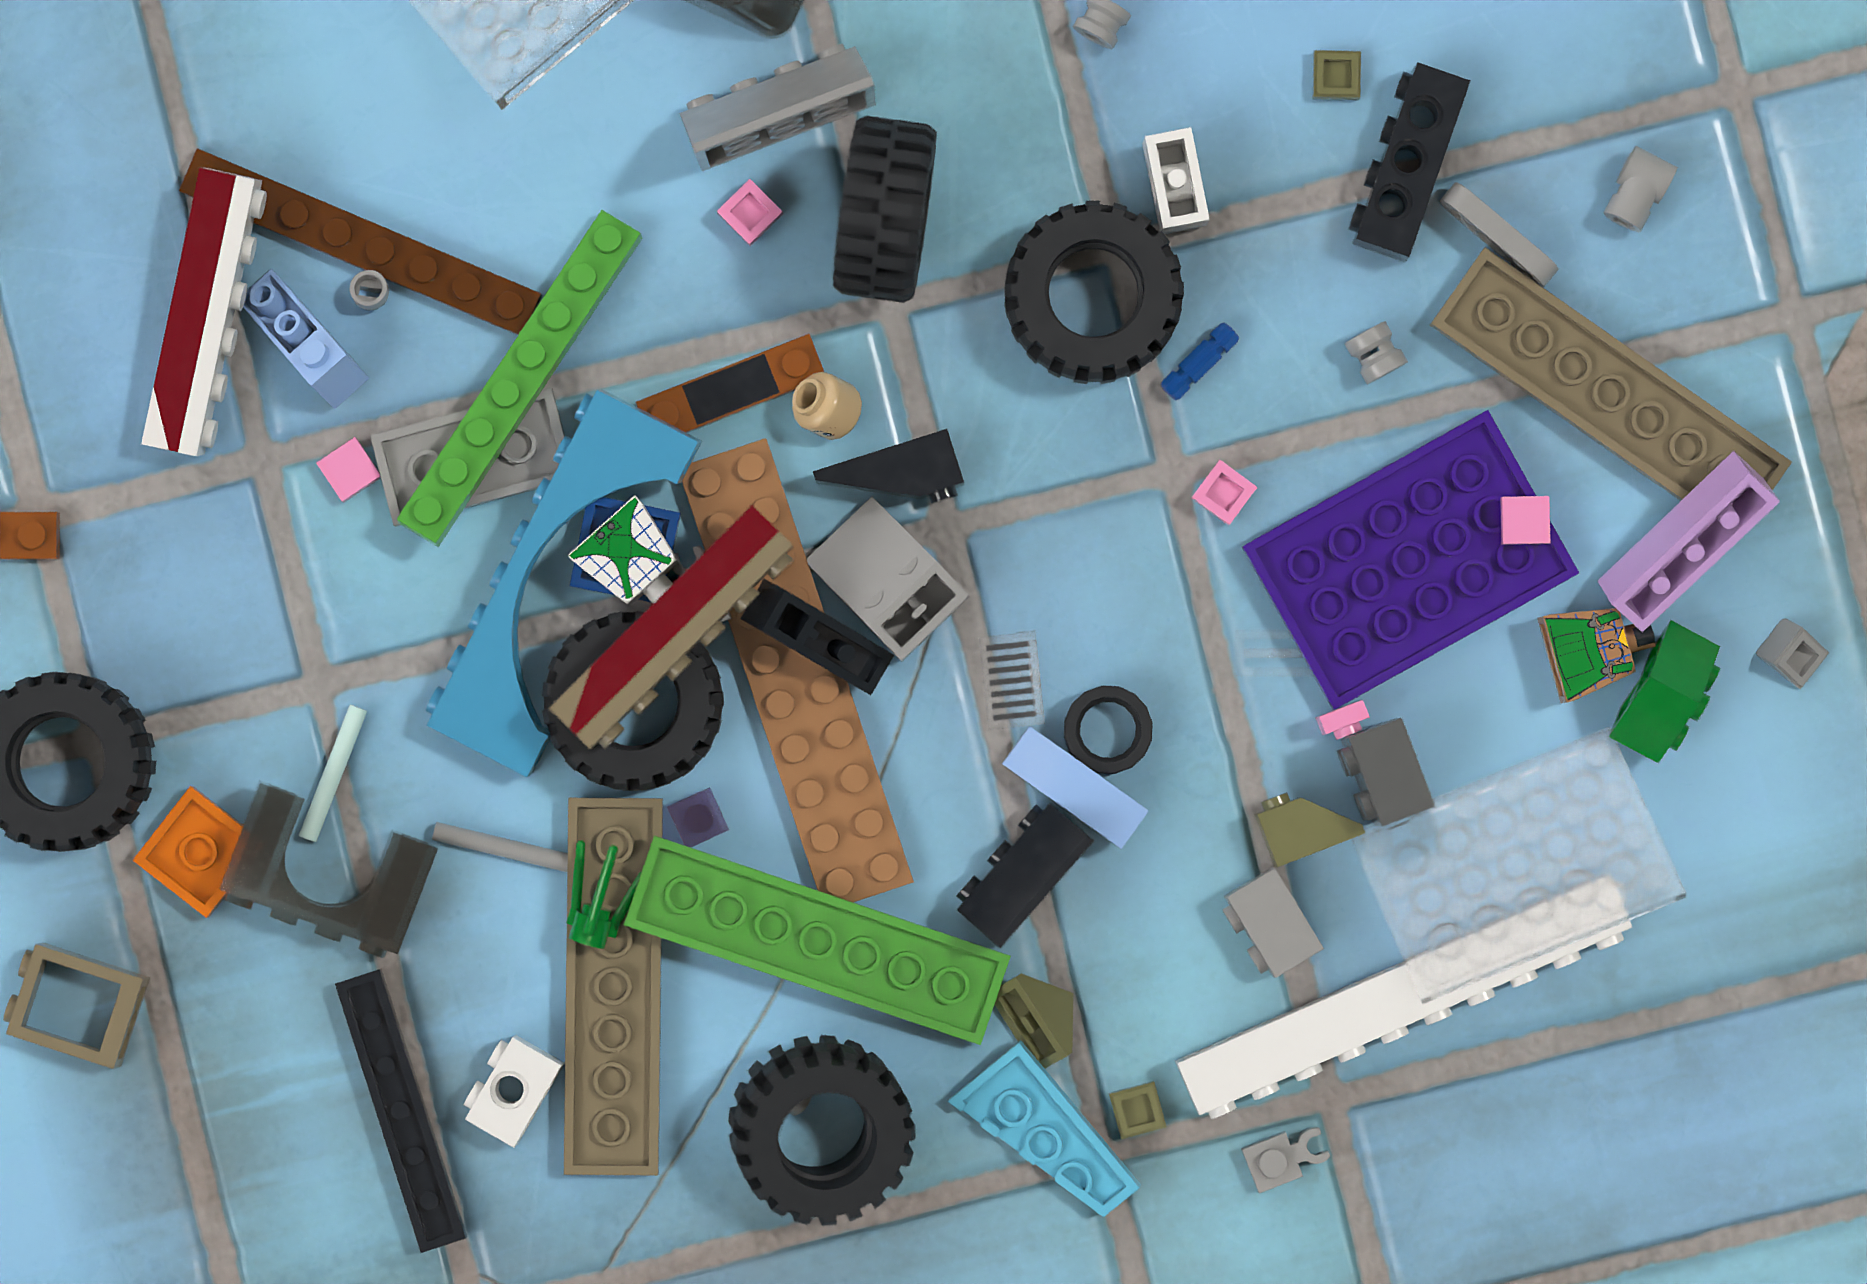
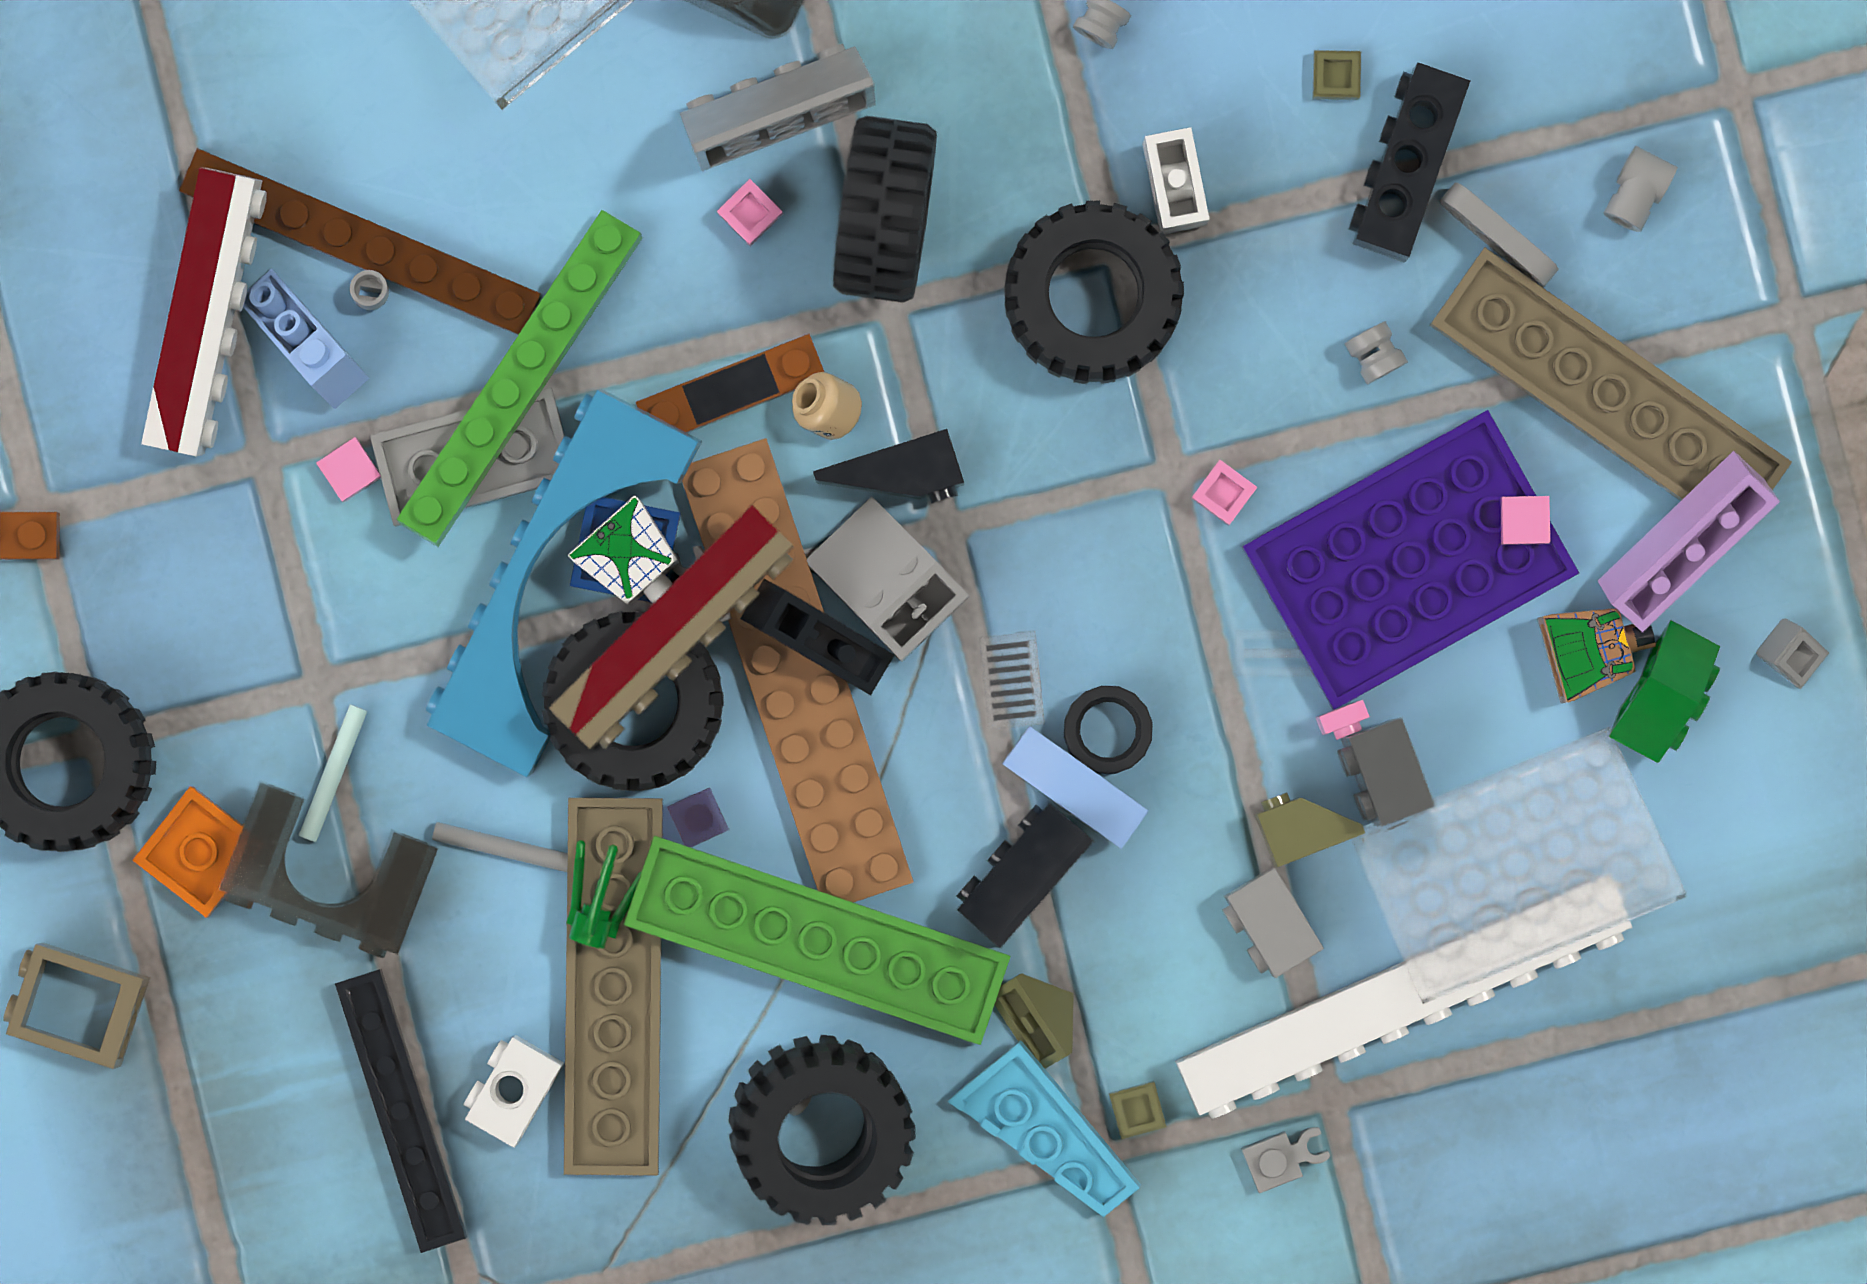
blue axle [1161,323,1239,400] -> none

